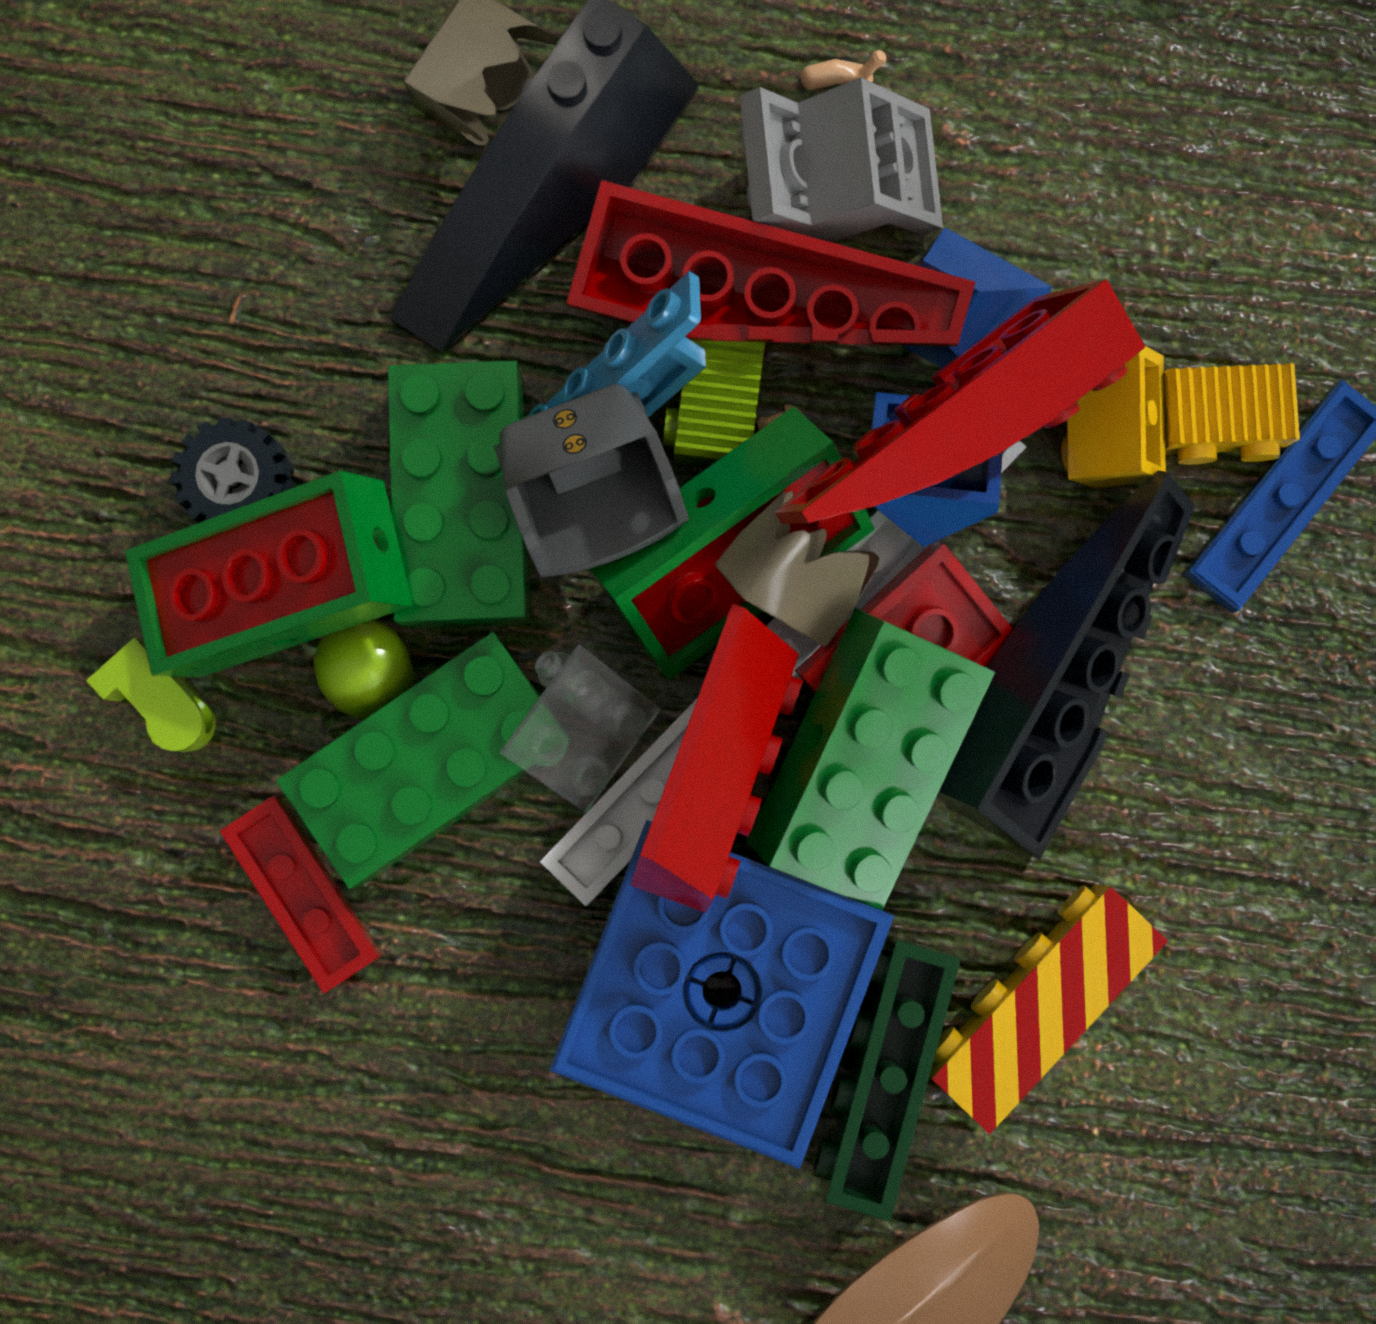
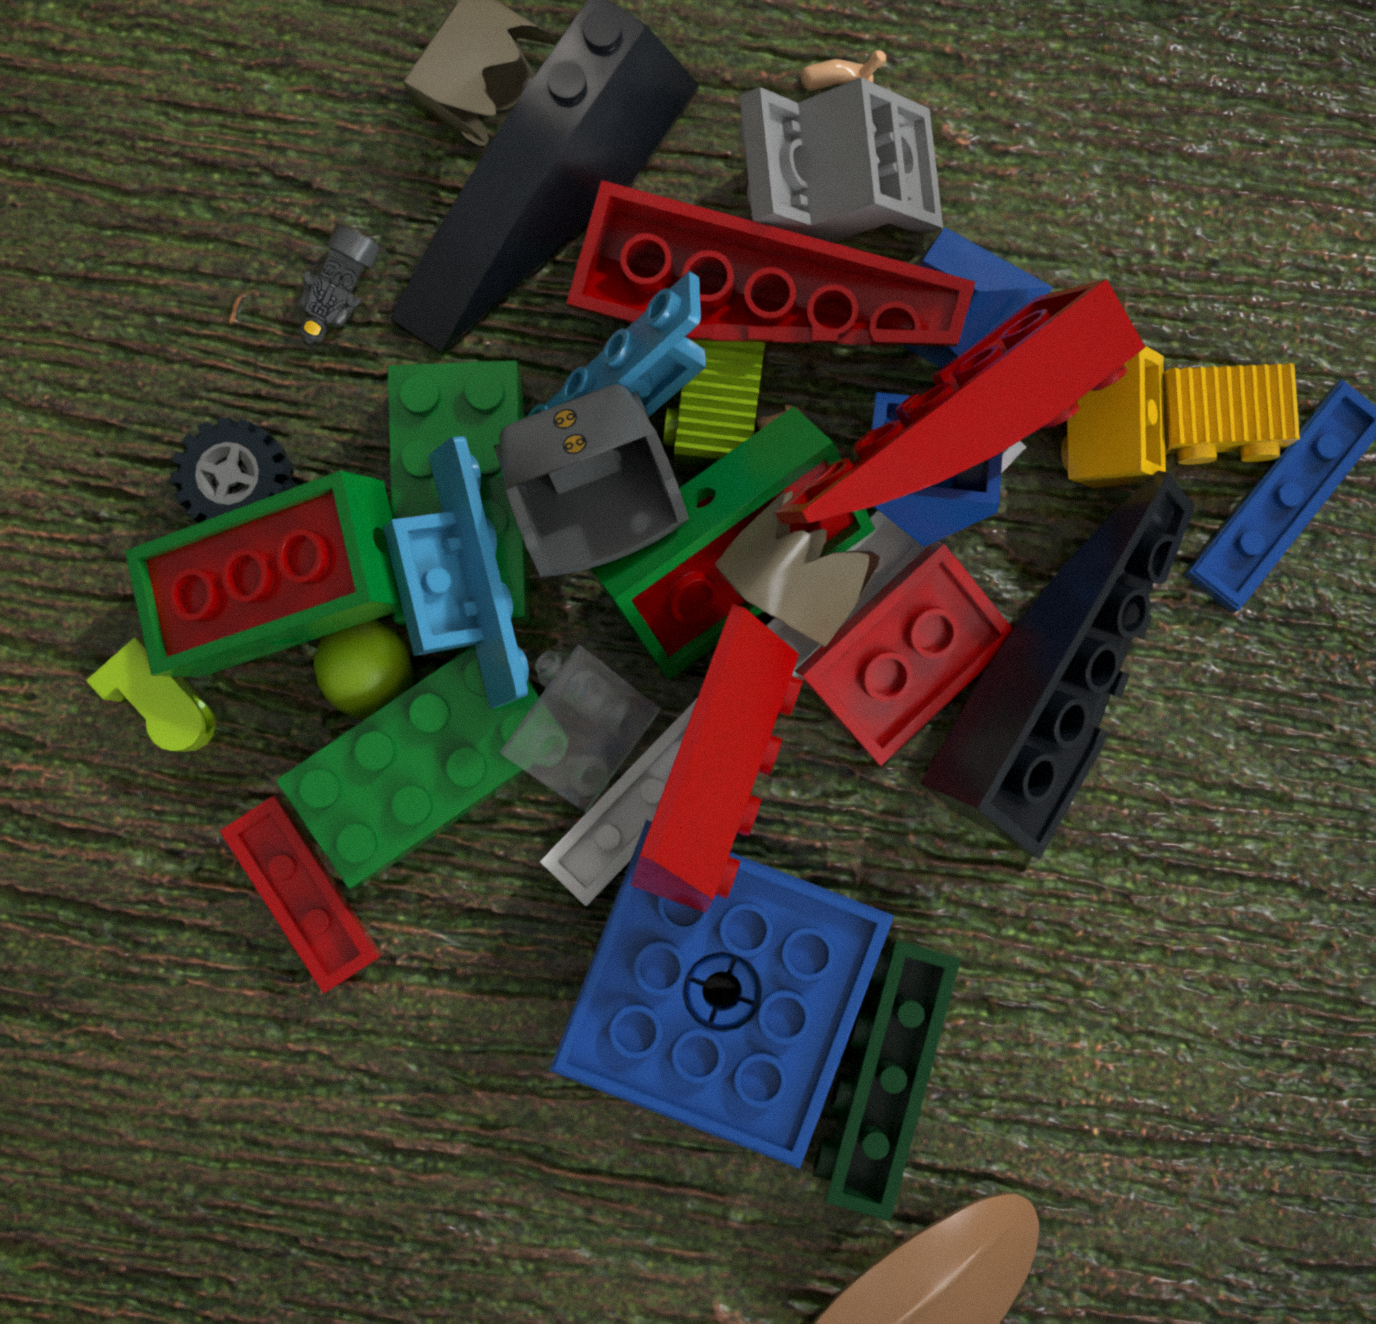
green brick [746,607,995,911] -> none
brick [929,884,1168,1135] -> none
none -> dark grey piece [299,223,382,345]
none -> dark azure bracket [383,436,529,709]

